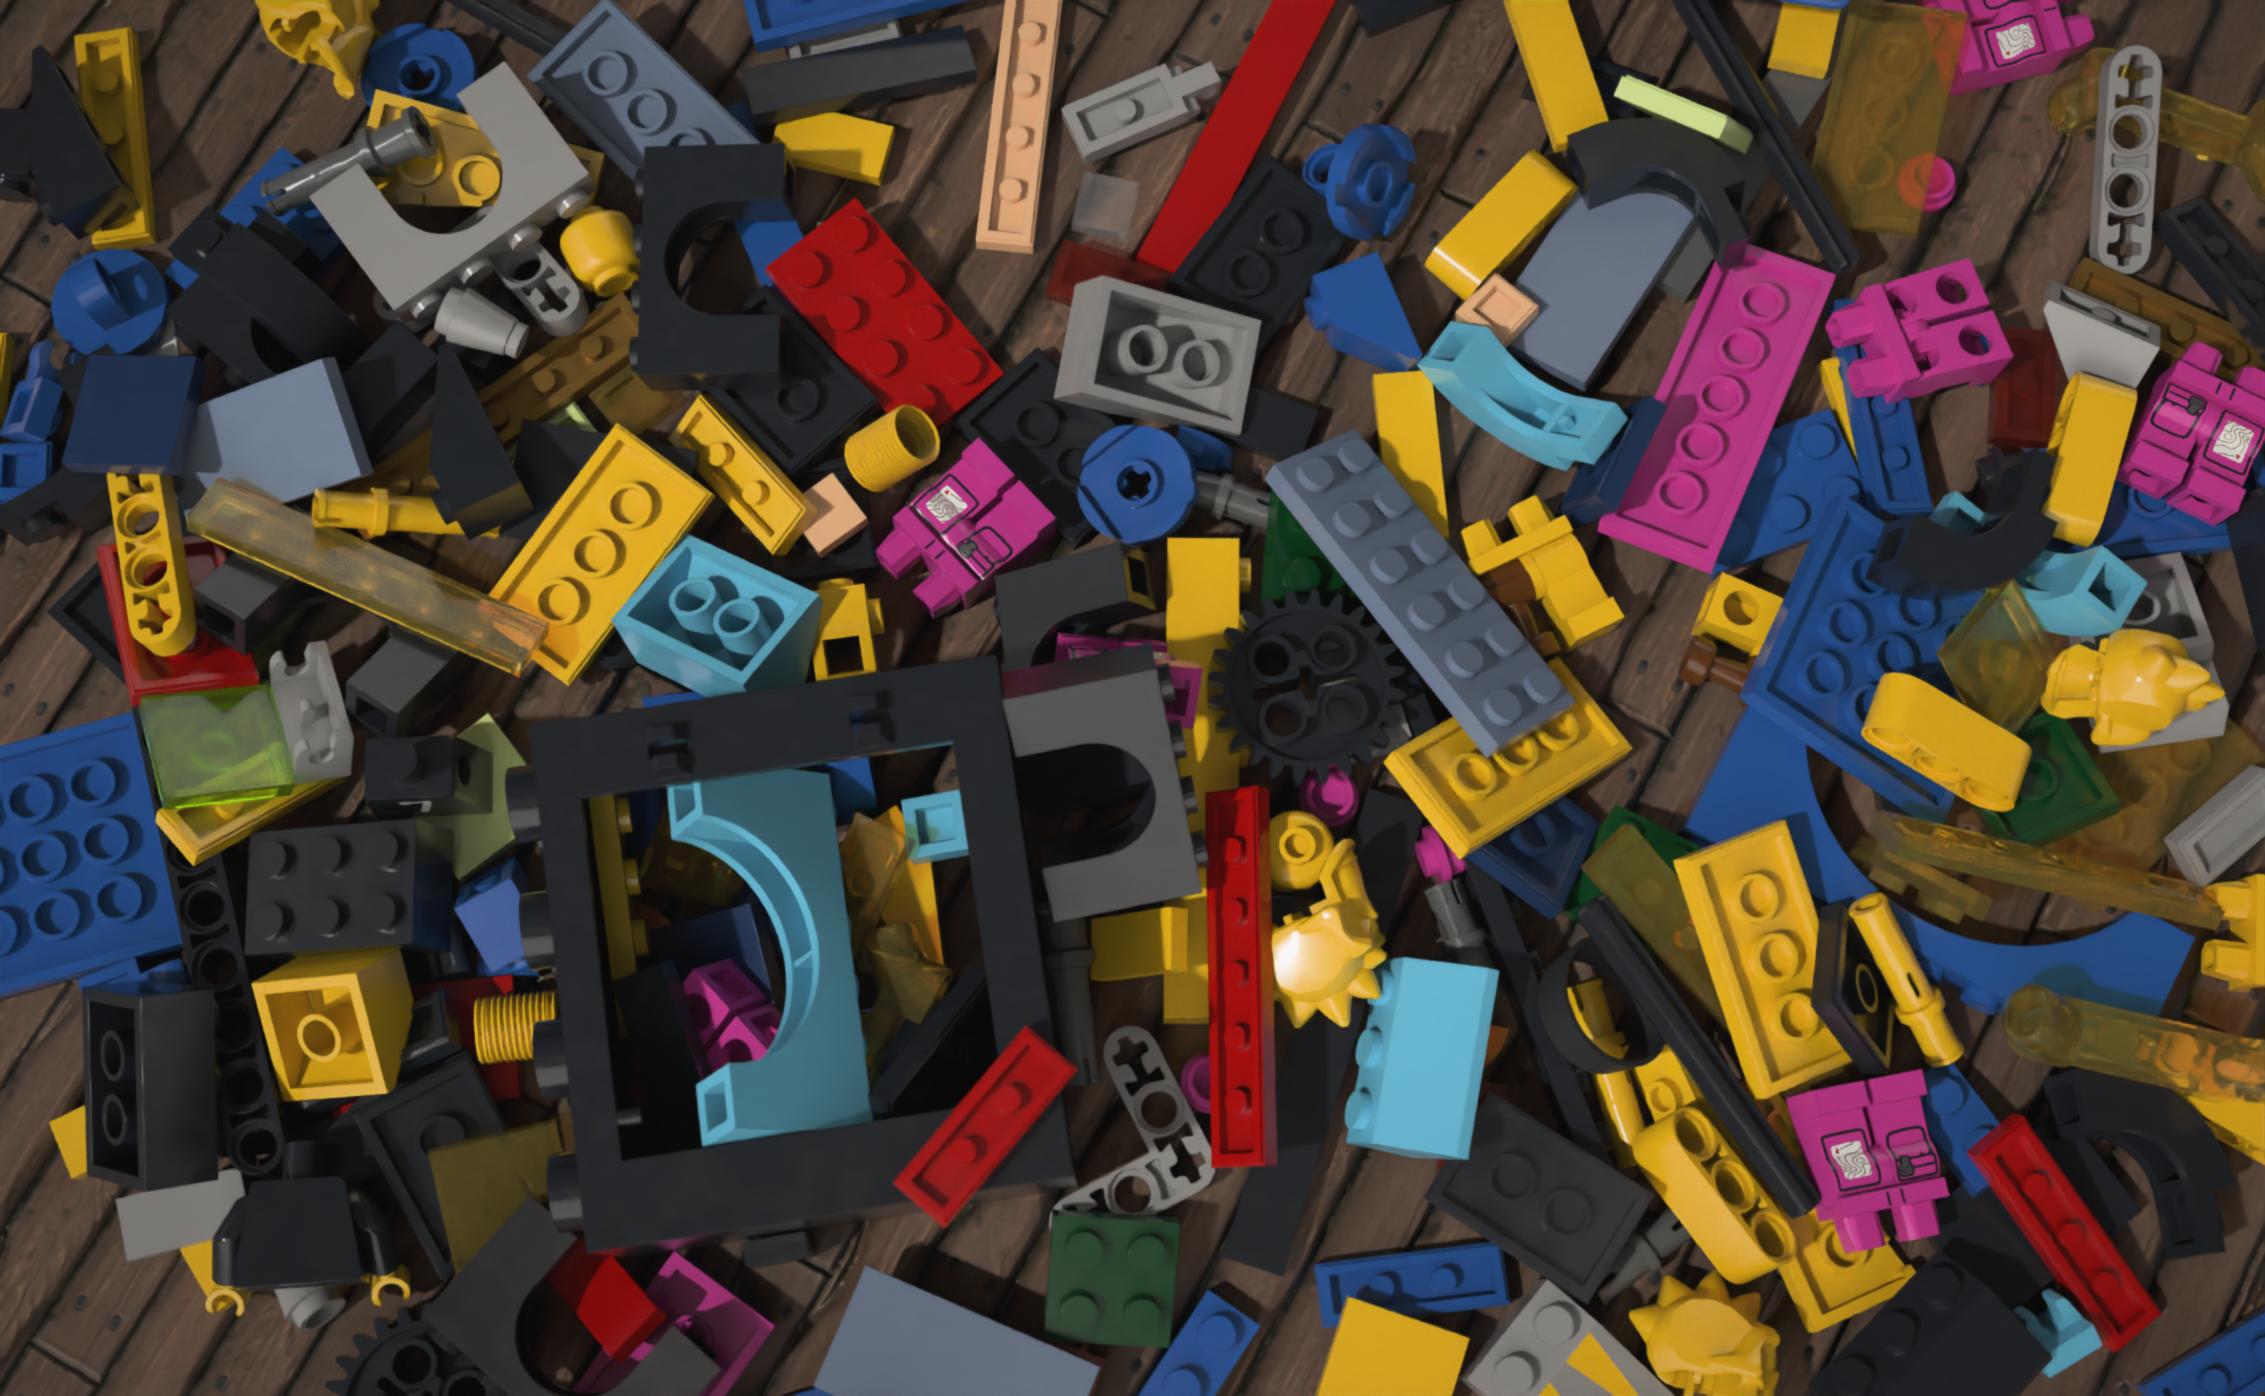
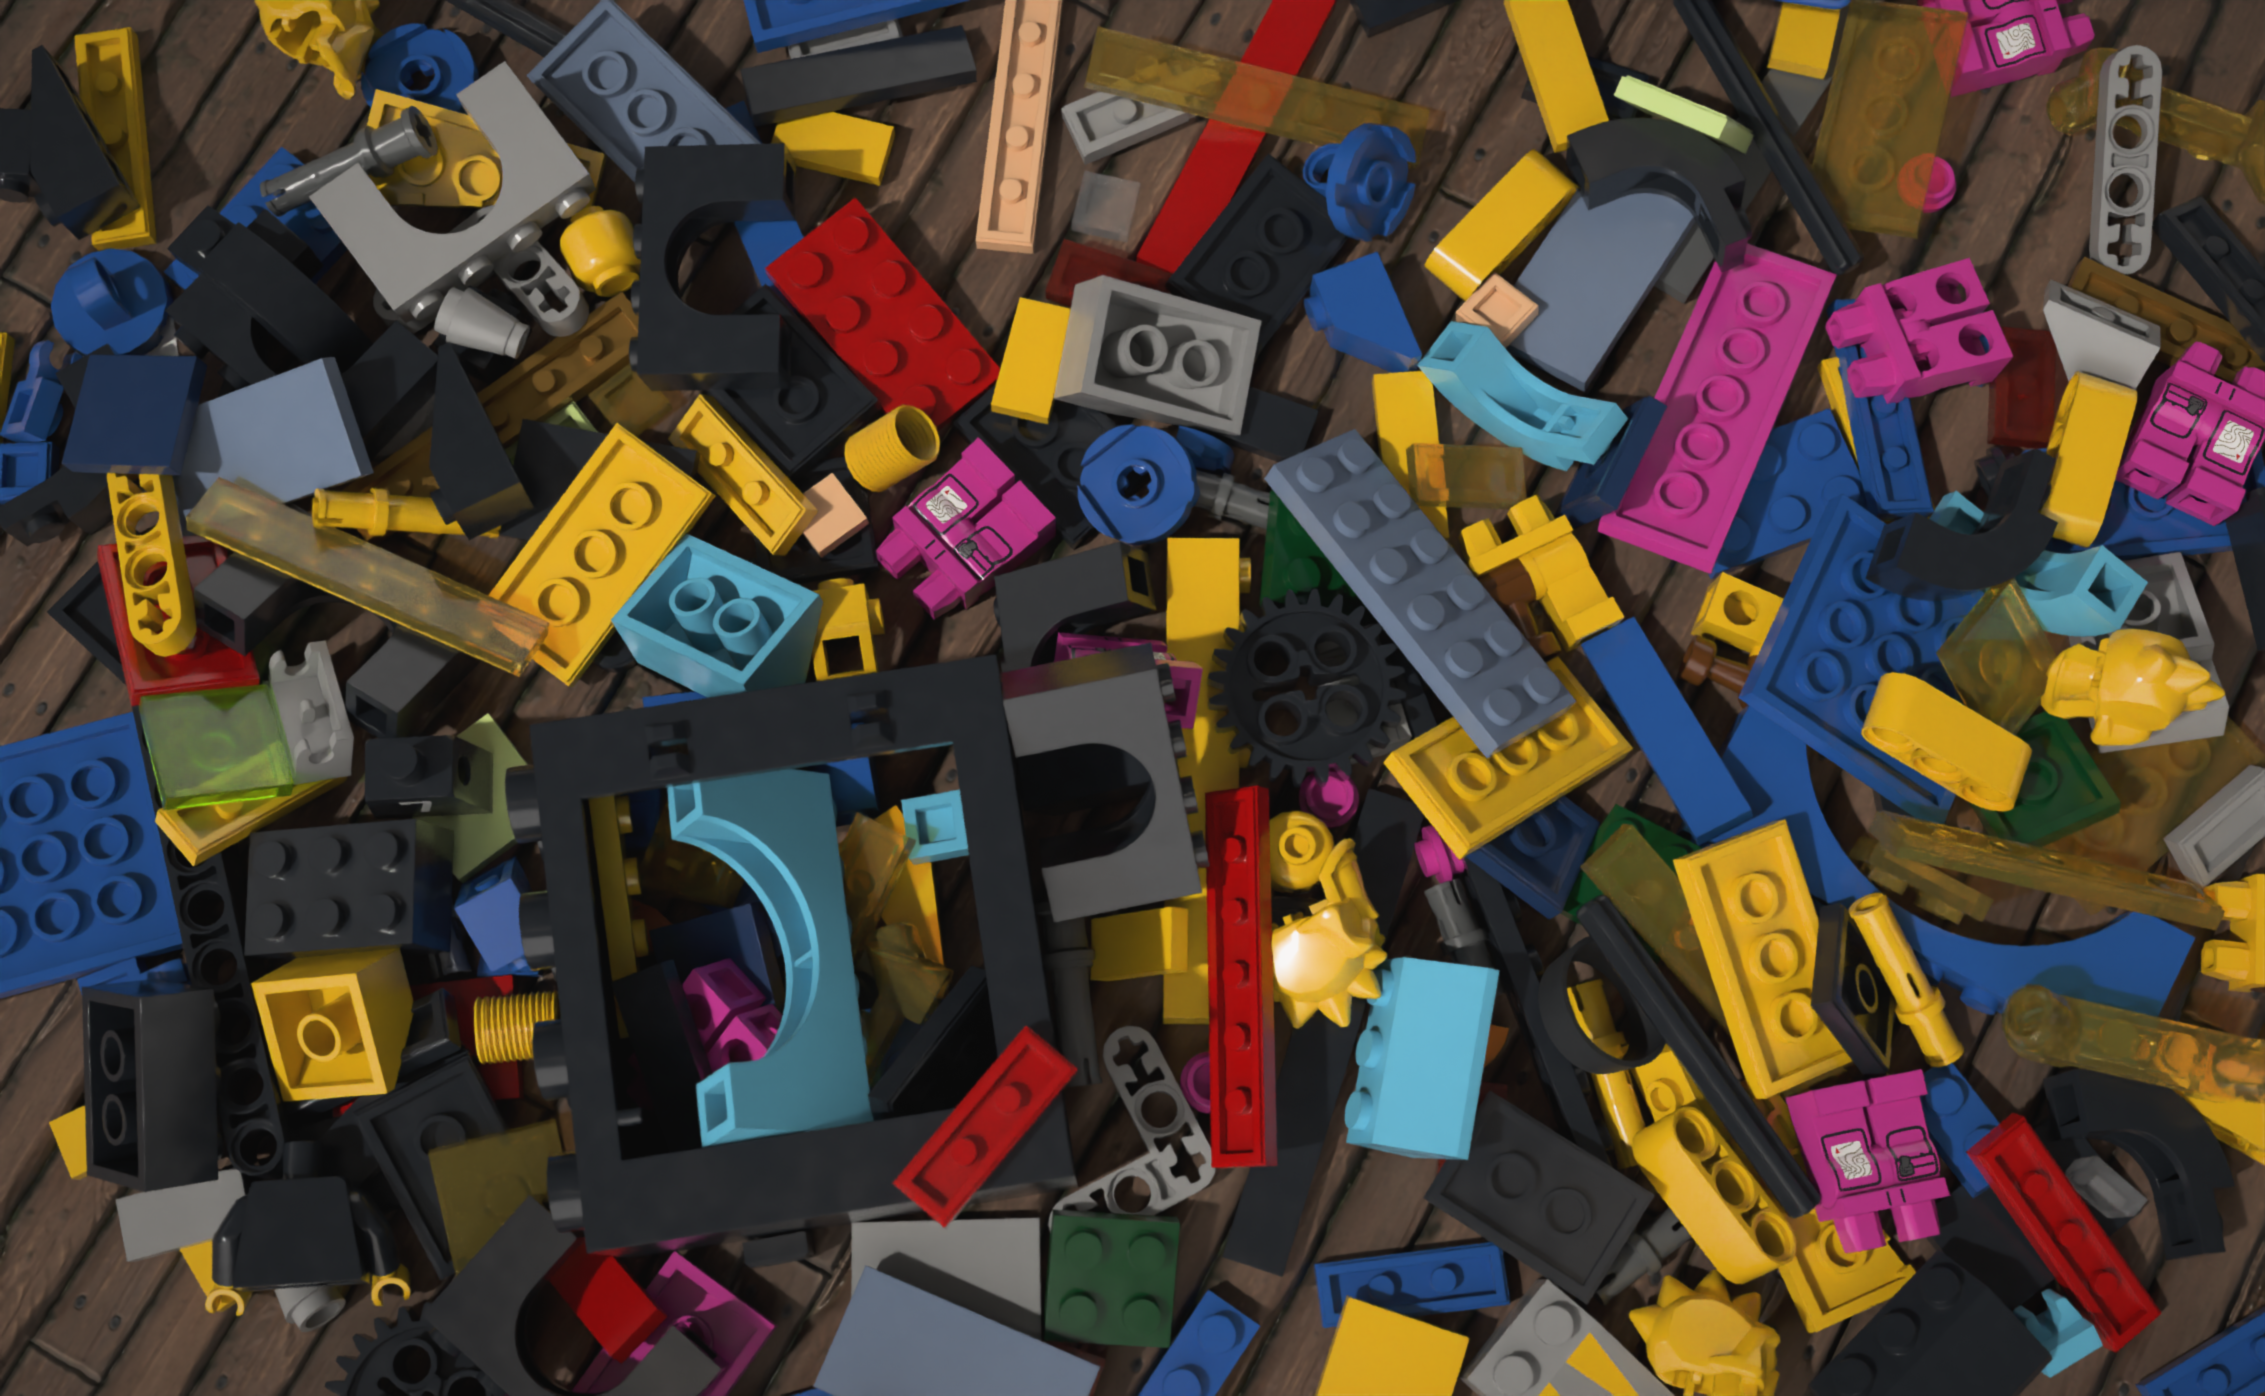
none -> light grey tile [851,1218,1042,1341]
none -> yellow tile [991,297,1070,425]
none -> clear yellow tile [1084,27,1430,169]
none -> clear yellow tile [1406,443,1527,509]
none -> blue tile [1581,616,1753,846]
none -> clear tile [2064,1156,2147,1218]

